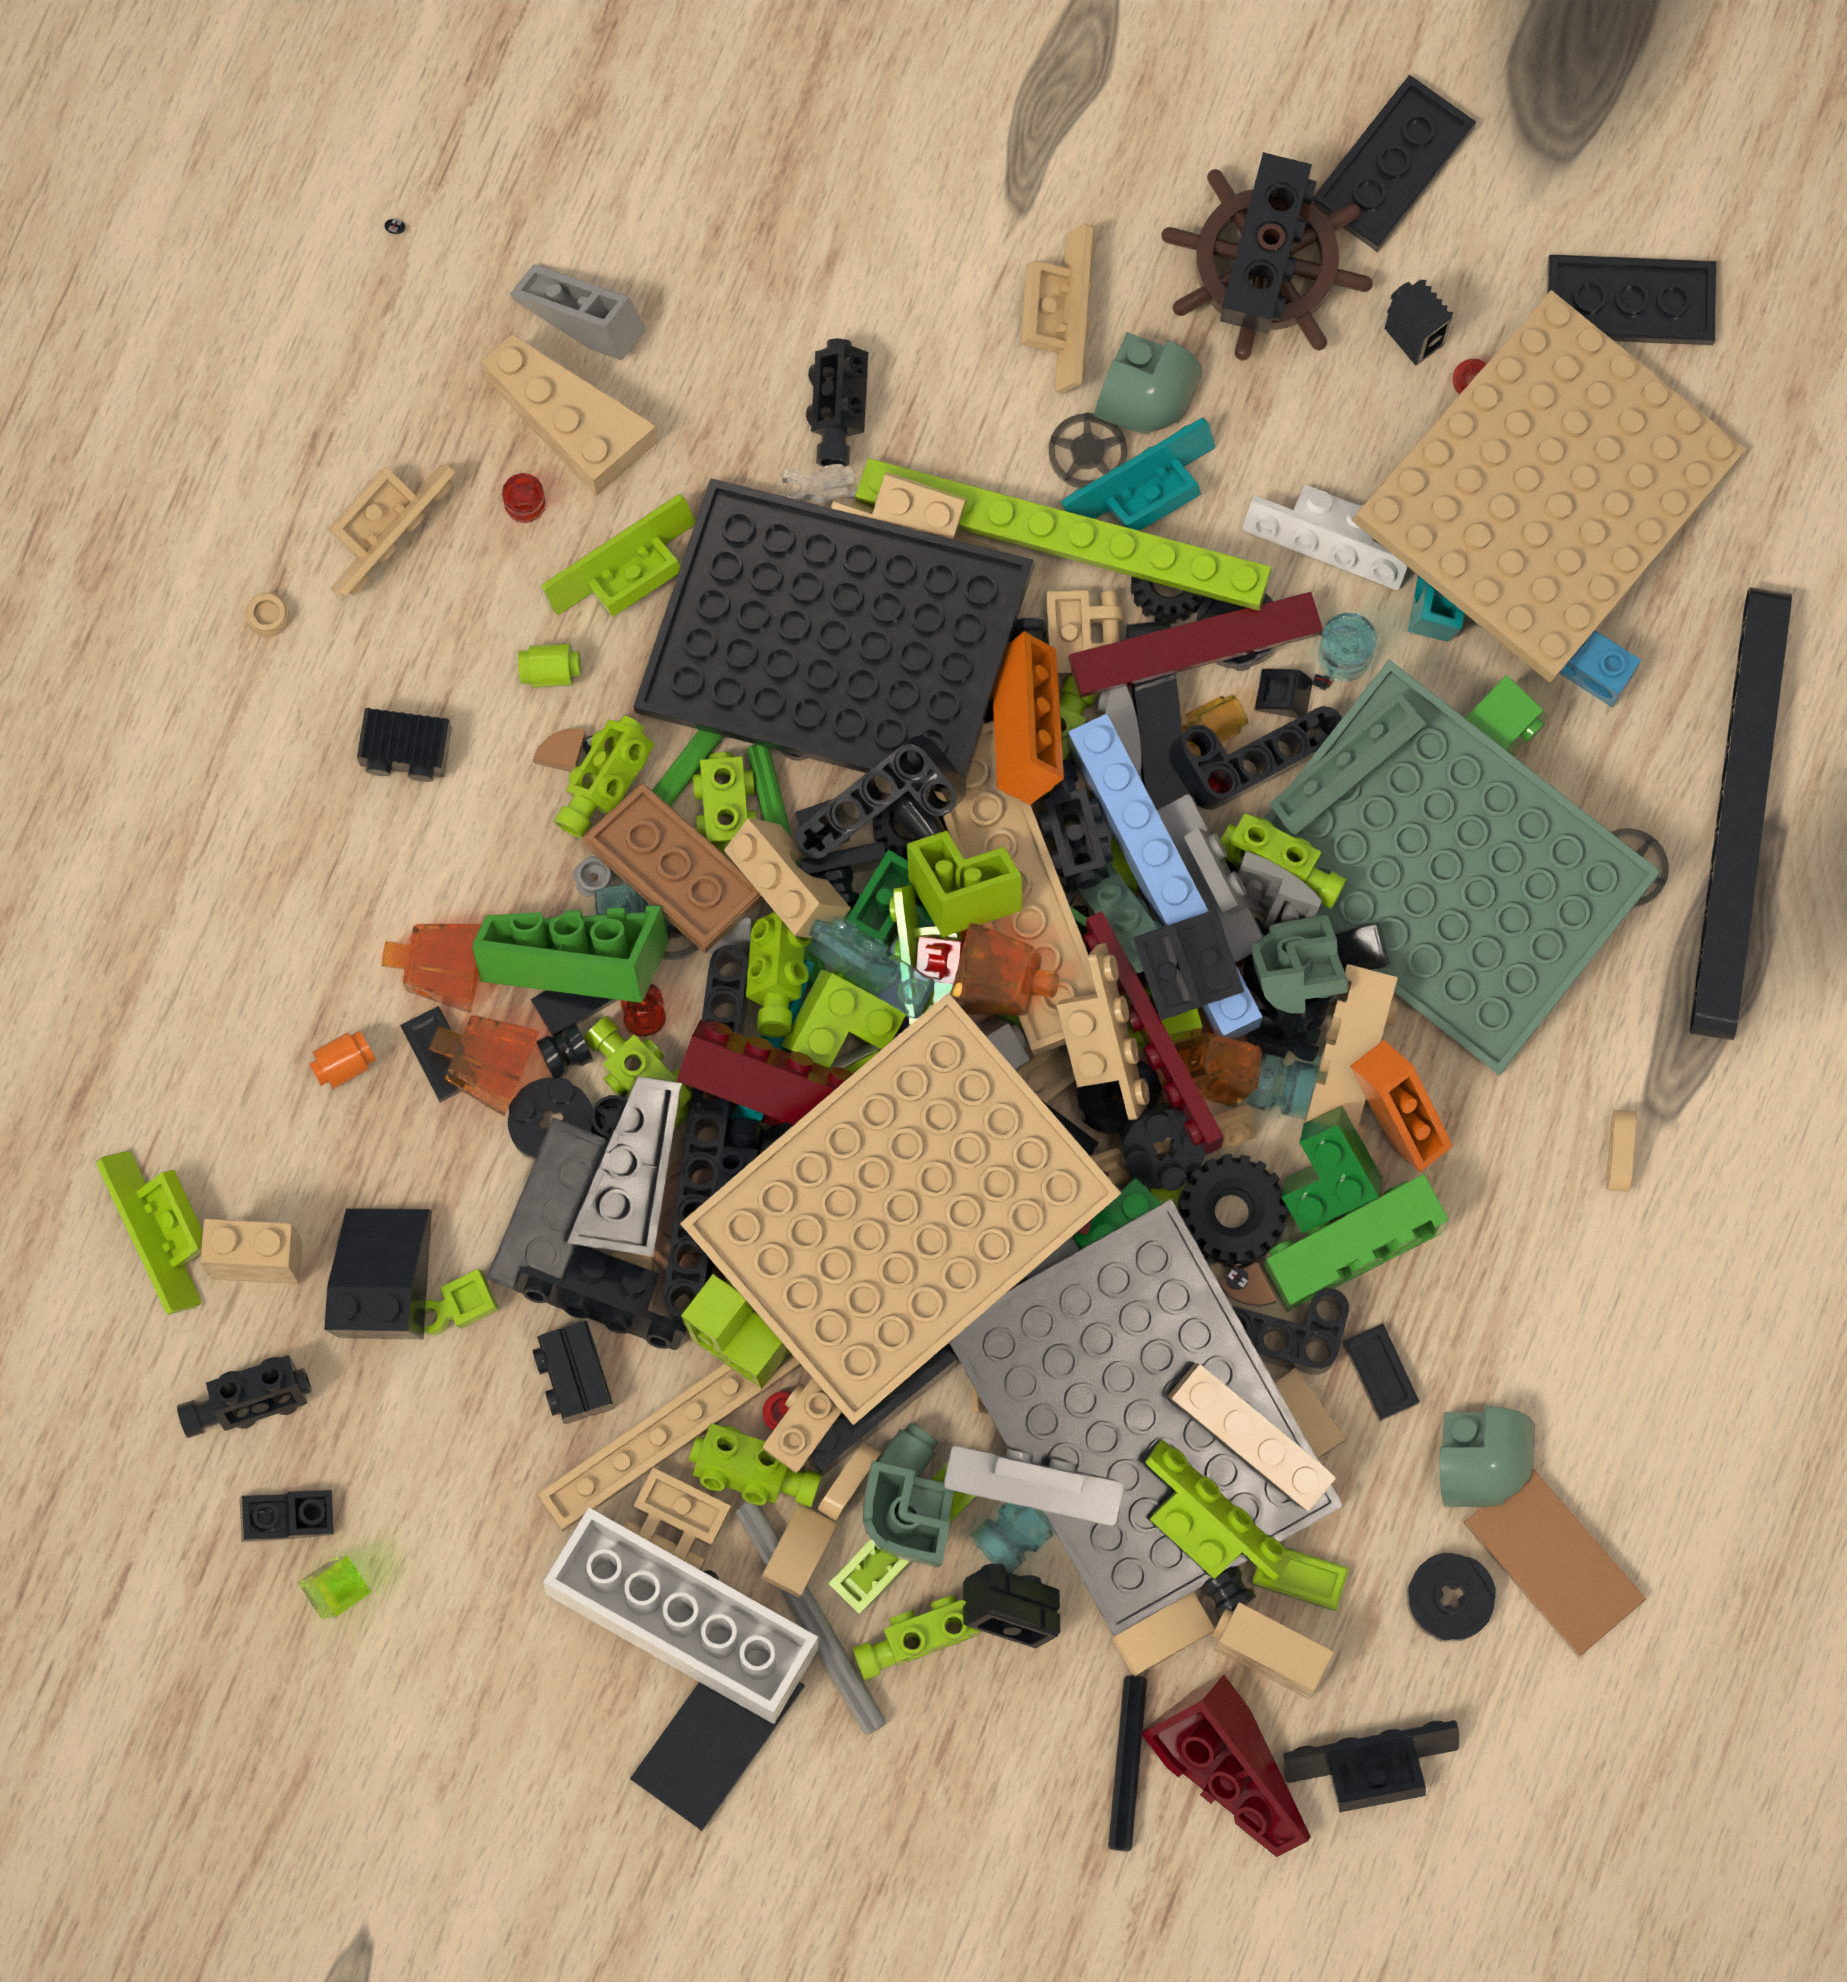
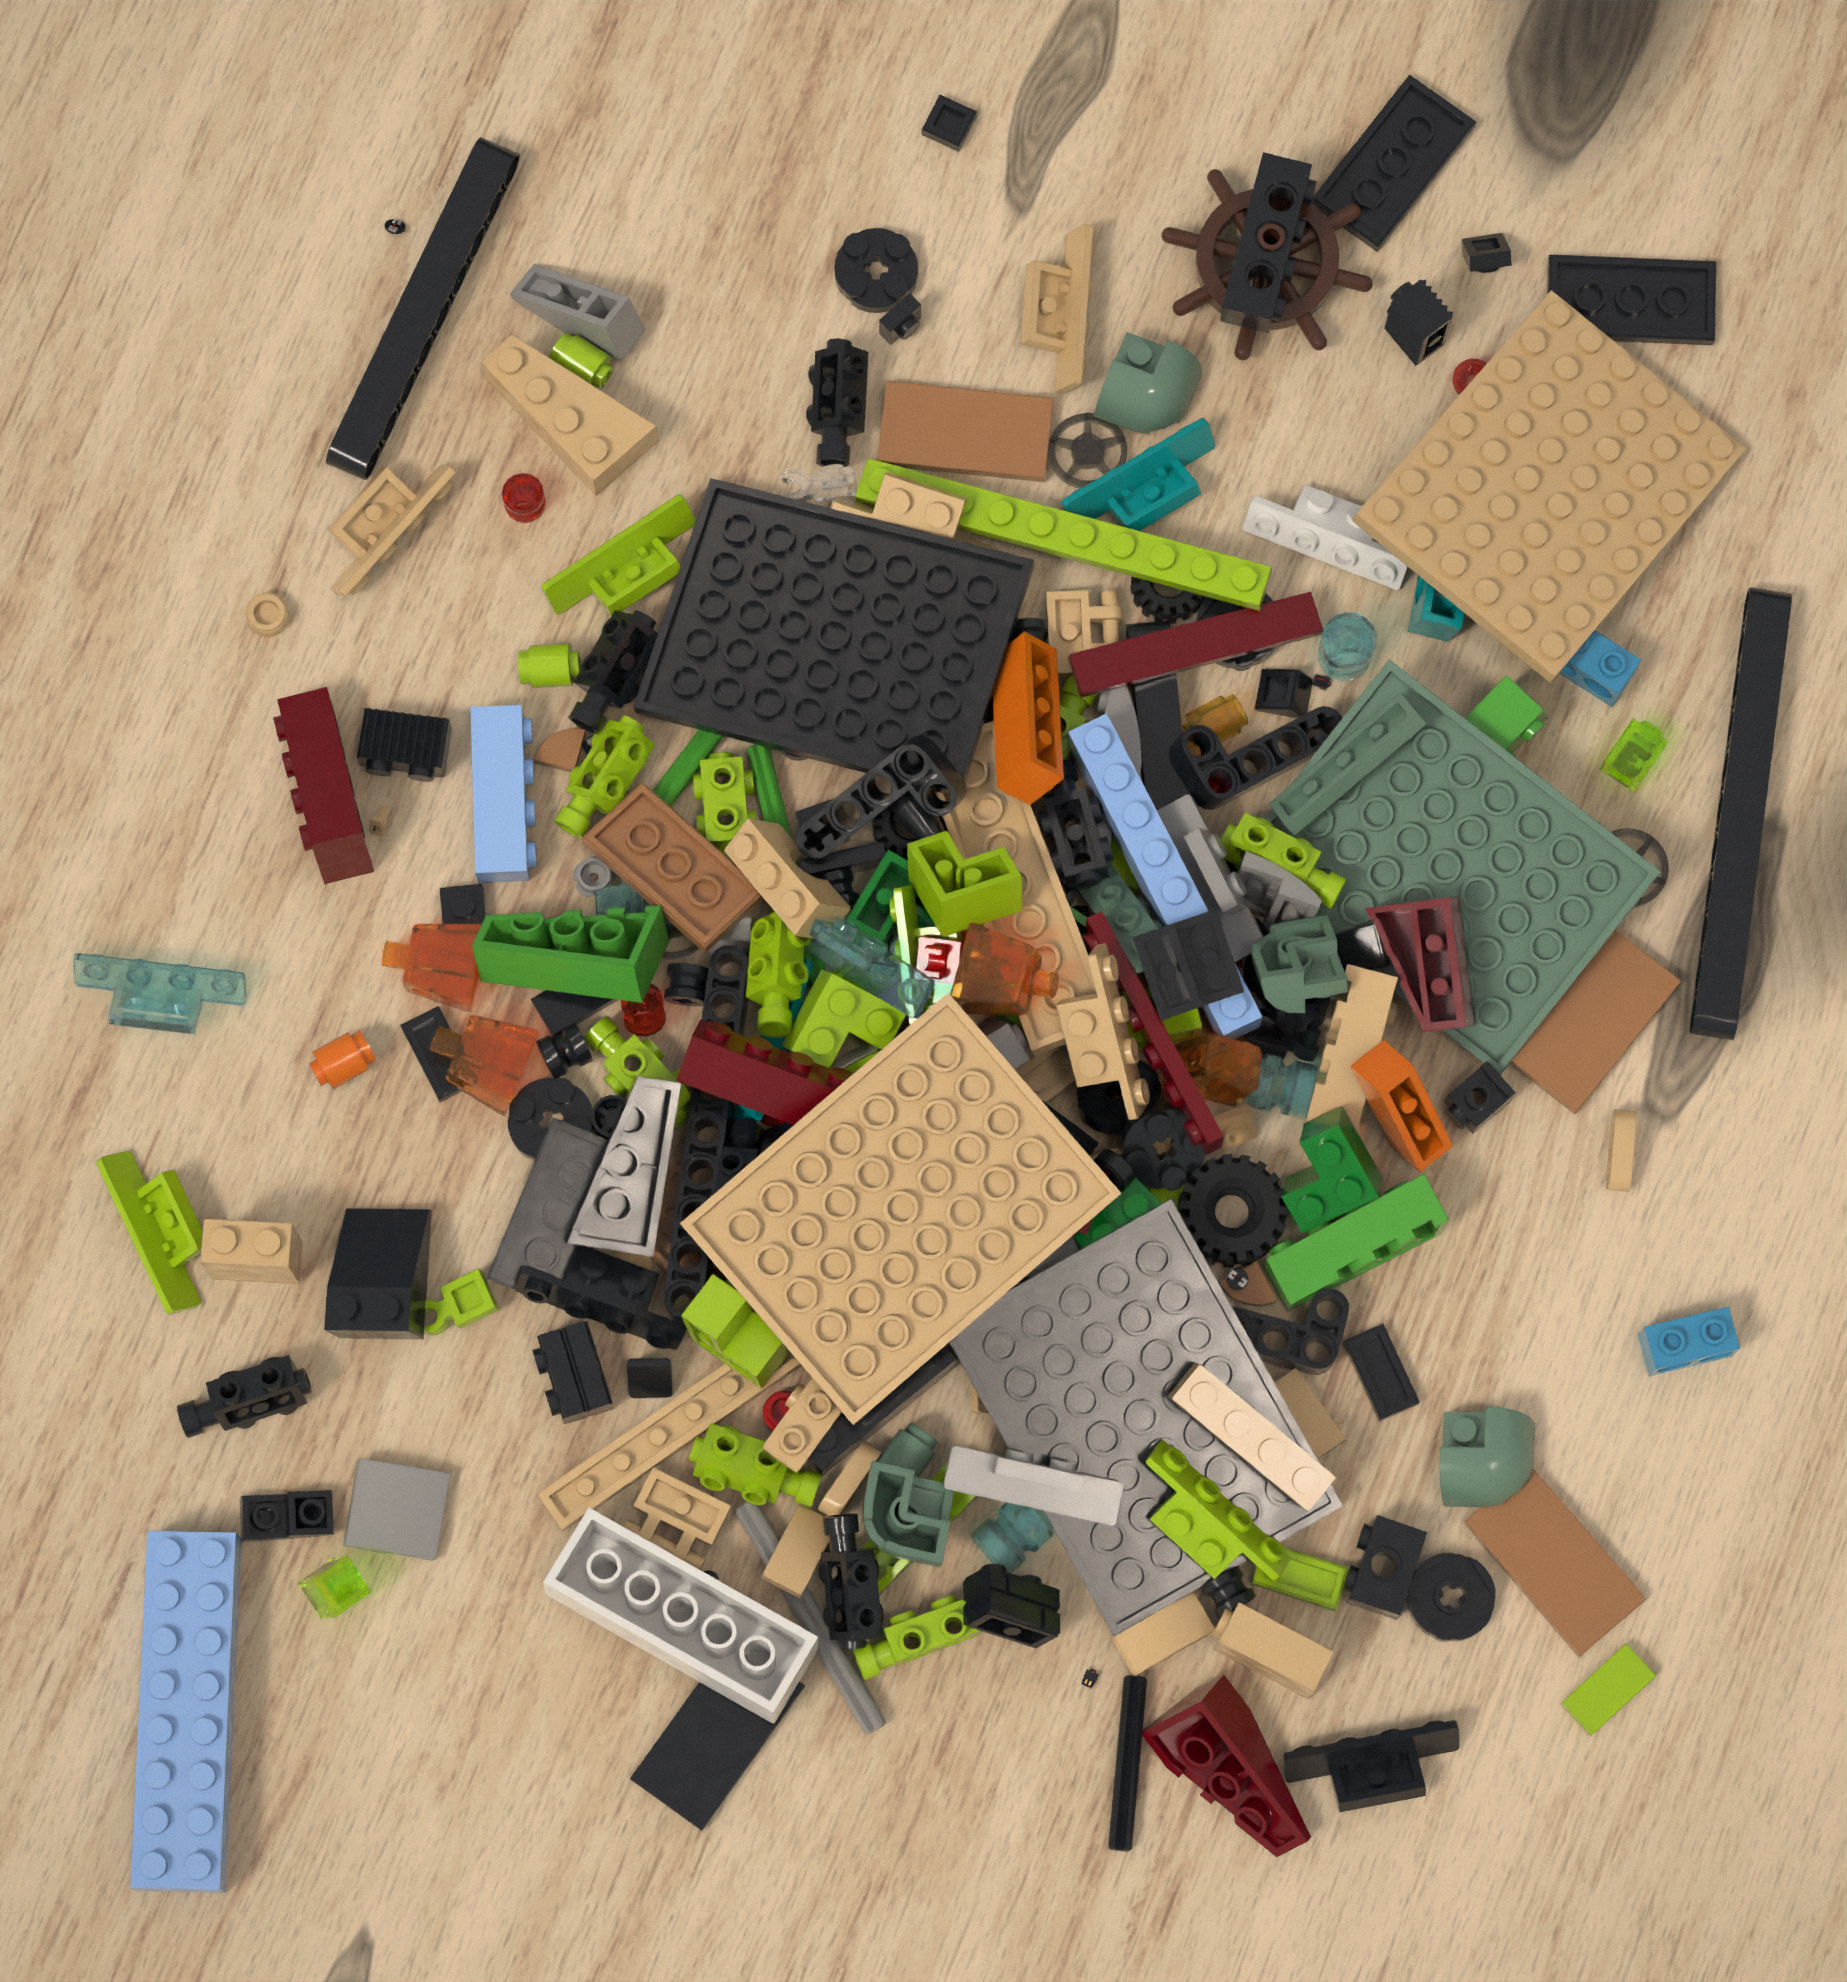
none -> clear light blue bracket [73,953,247,1034]
none -> light blue brick [130,1531,242,1893]
none -> dark red wedge [273,687,374,884]
none -> black beam [326,137,520,480]
none -> light grey slope [343,1459,451,1561]
none -> tan piece [370,805,391,837]
none -> black plate [440,884,486,933]
none -> light blue brick [470,705,537,883]
none -> lime brick [549,333,614,389]
none -> black brick [568,610,658,734]
none -> black slope [627,1358,673,1399]
none -> black wheel [664,963,708,1006]
none -> black brick [819,1513,884,1650]
none -> black plate [834,228,918,313]
none -> medium nougat tile [877,381,1053,482]
none -> black plate [879,293,921,345]
none -> black tile [922,95,977,152]
none -> black piece [1081,1669,1099,1688]
none -> black tile [1093,1149,1135,1192]
none -> black brick [1342,1515,1427,1620]
none -> dark red wedge [1365,897,1475,1032]
none -> black brick [1444,1061,1516,1134]
none -> black plate [1461,233,1512,273]
none -> medium nougat tile [1510,930,1681,1114]
none -> lime tile [1560,1644,1656,1736]
none -> clear neon green brick [1600,719,1668,793]
none -> dark azure brick [1638,1307,1740,1377]

